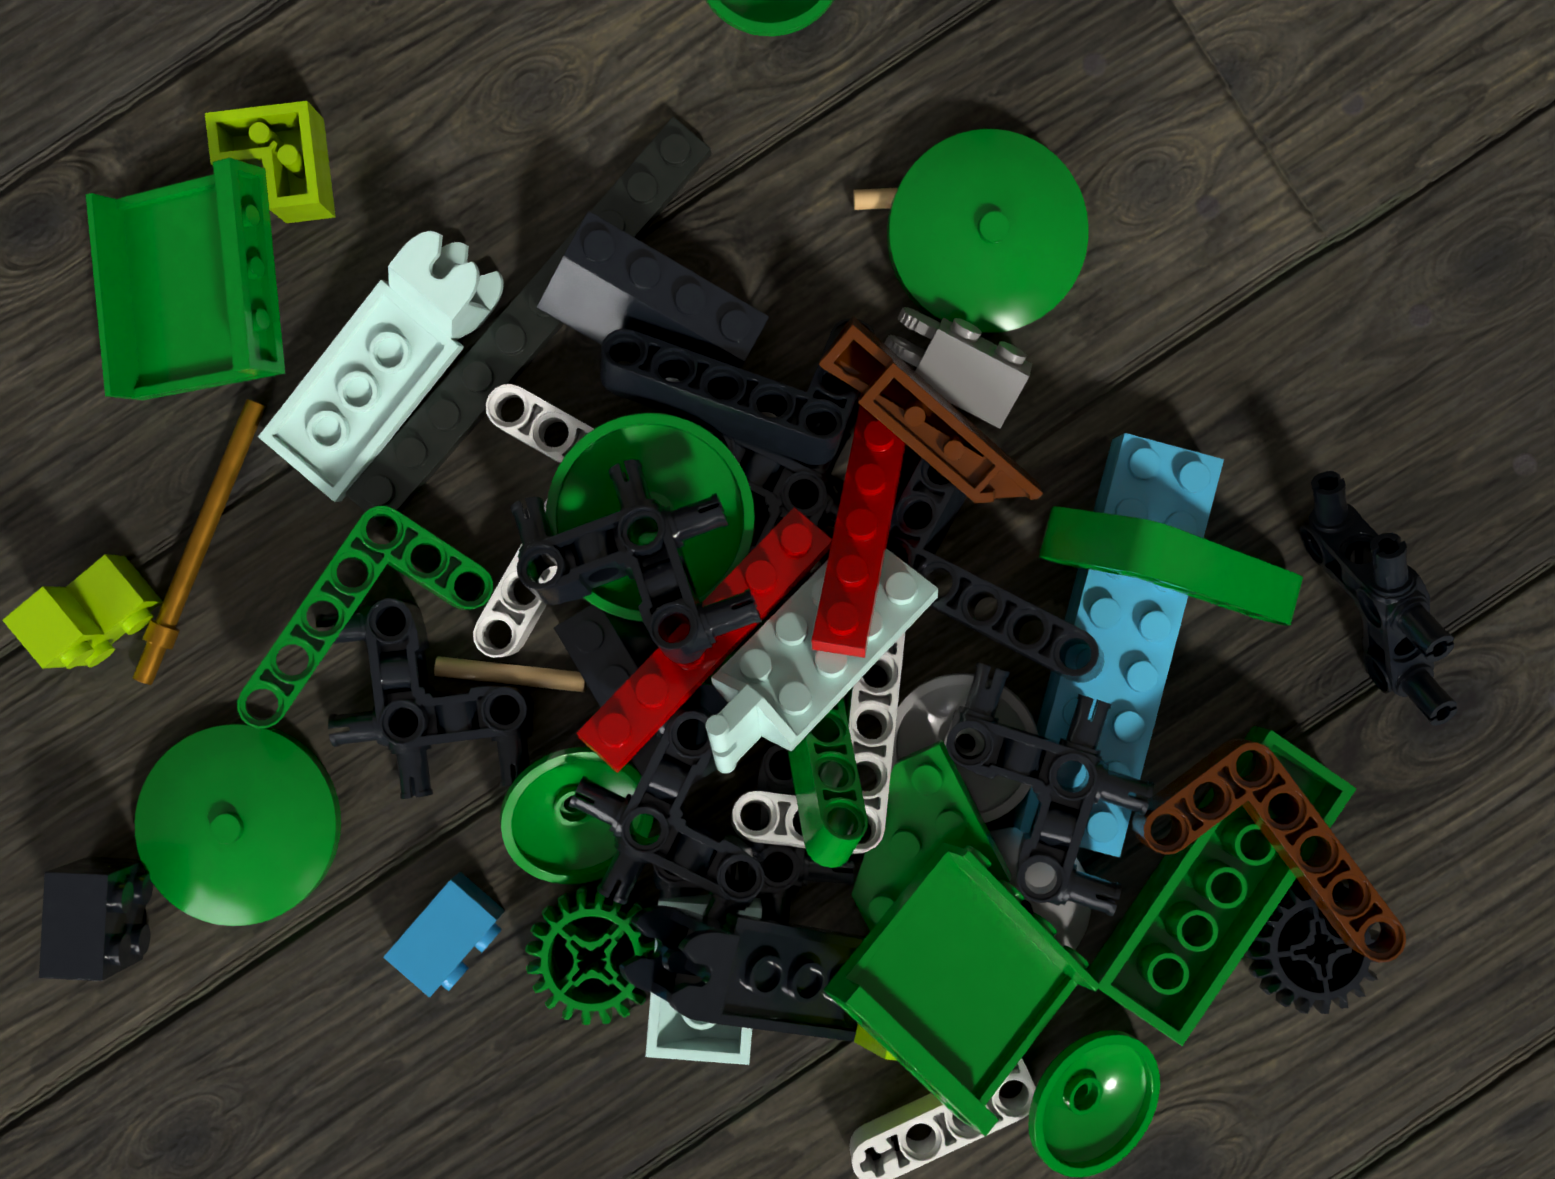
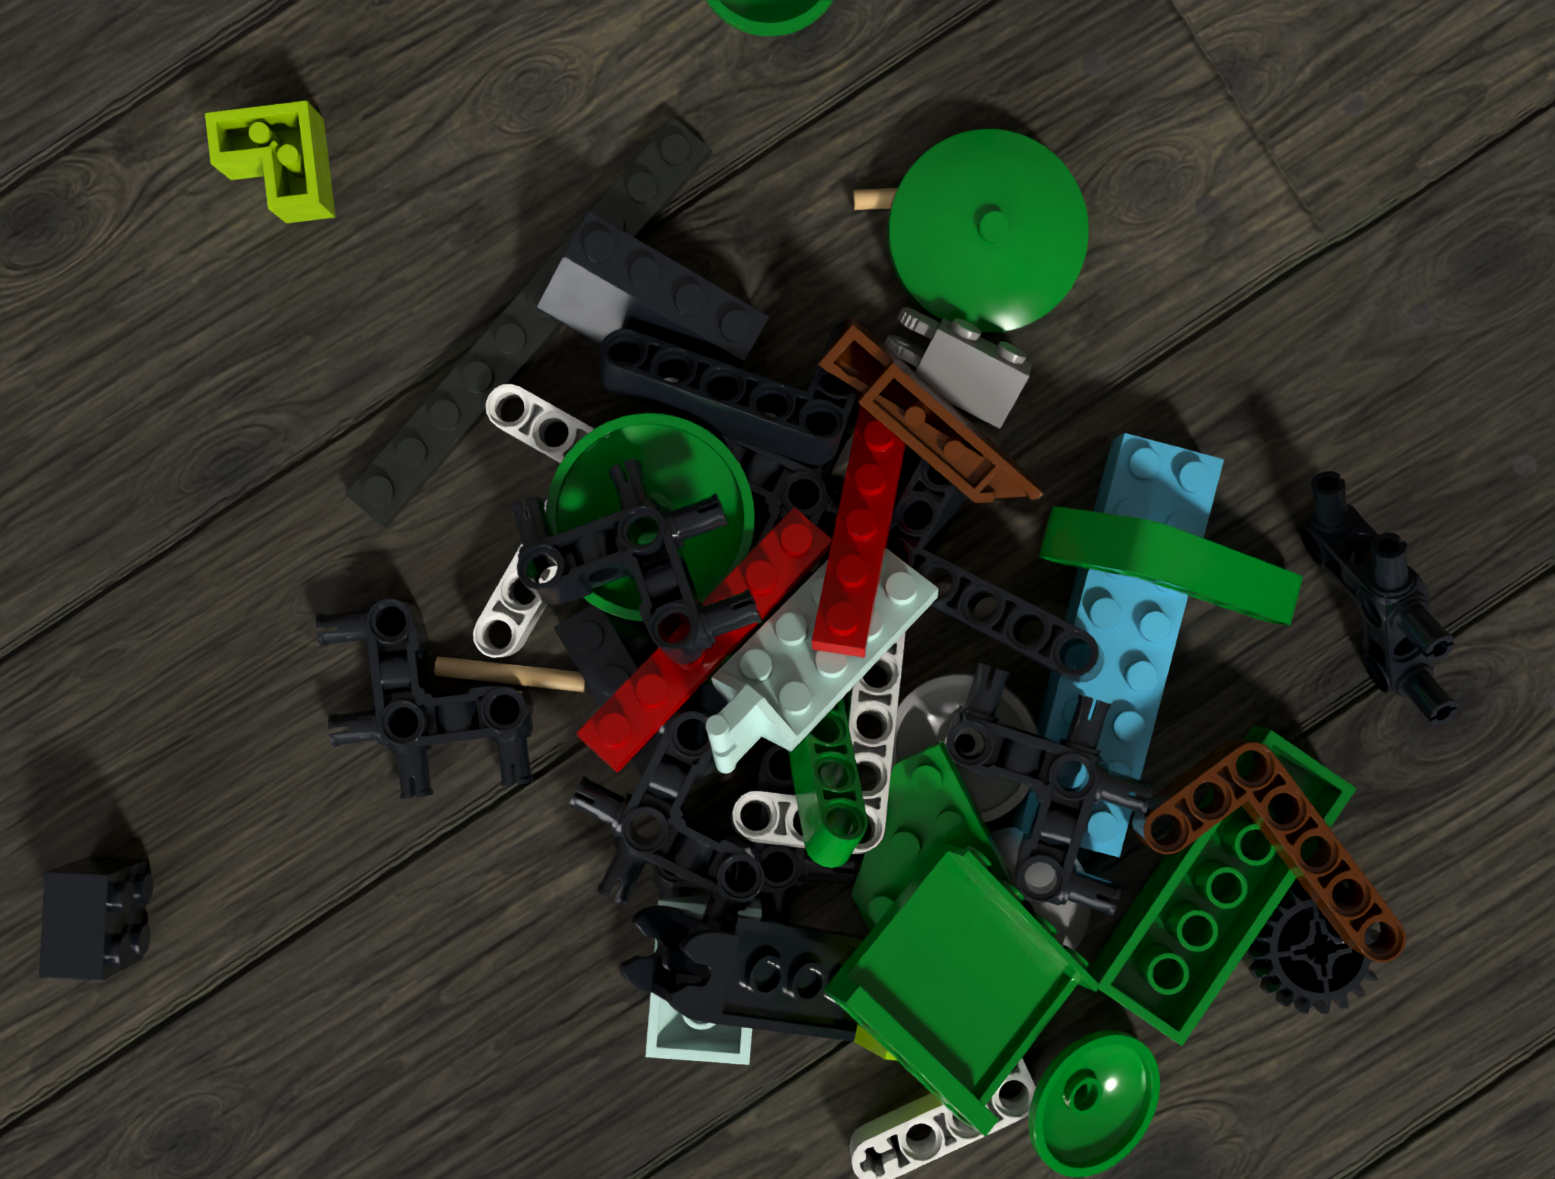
lime brick [2,554,163,669] -> none
green panel [86,157,285,400] -> none
pearl gold bar [132,399,266,685] -> none
green dish [135,723,341,926] -> none
green beam [237,506,493,728] -> none
light aqua hinge [258,231,504,502] -> none
dark azure brick [383,872,505,998] -> none
green dish [500,747,654,884] -> none
green gear [525,886,655,1025] -> none

